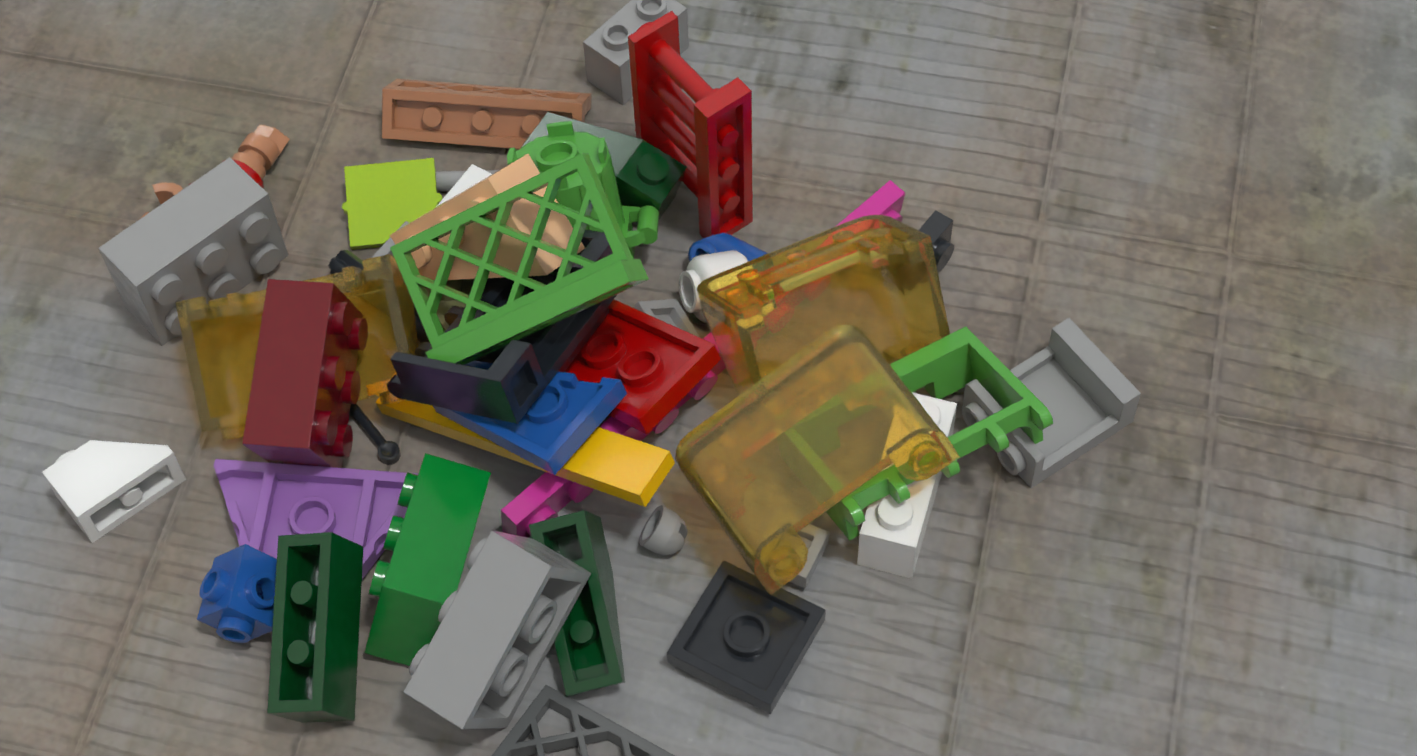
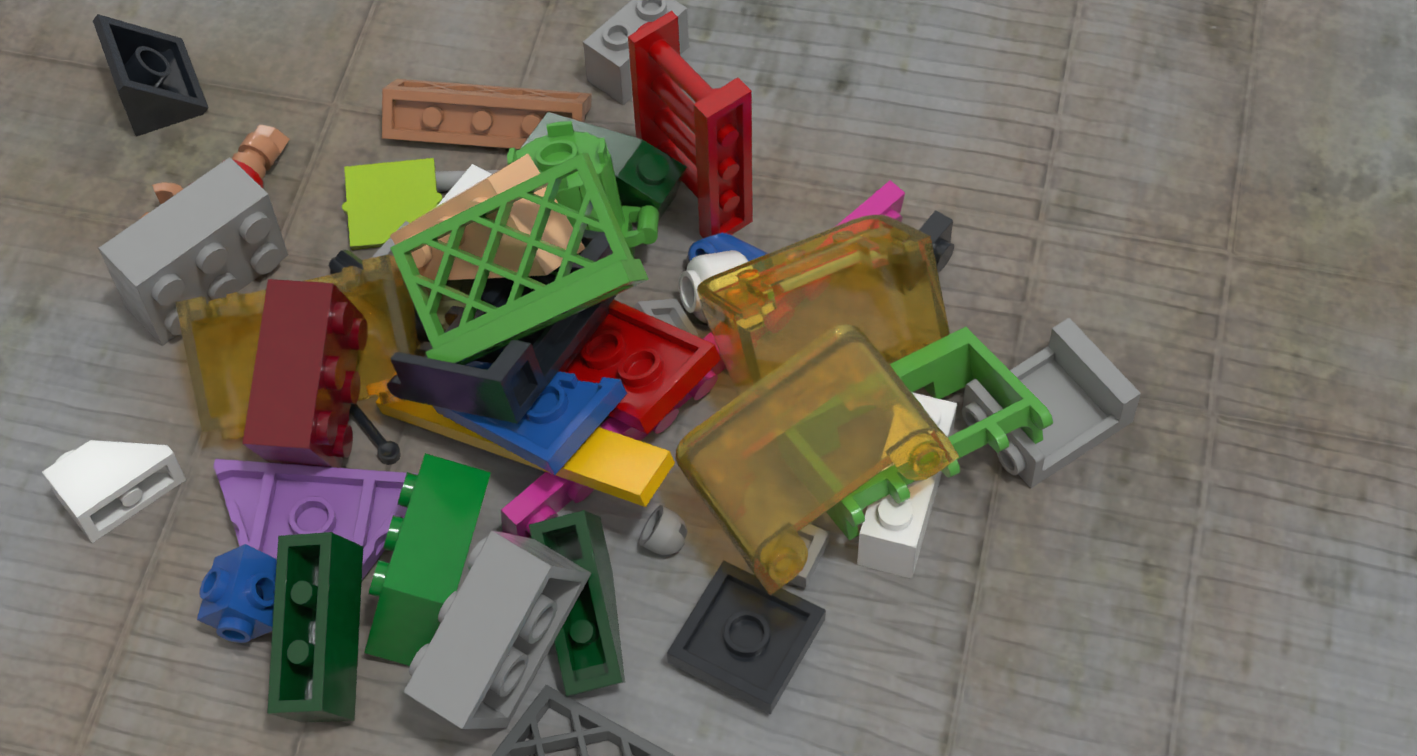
none -> black slope [93,14,209,137]

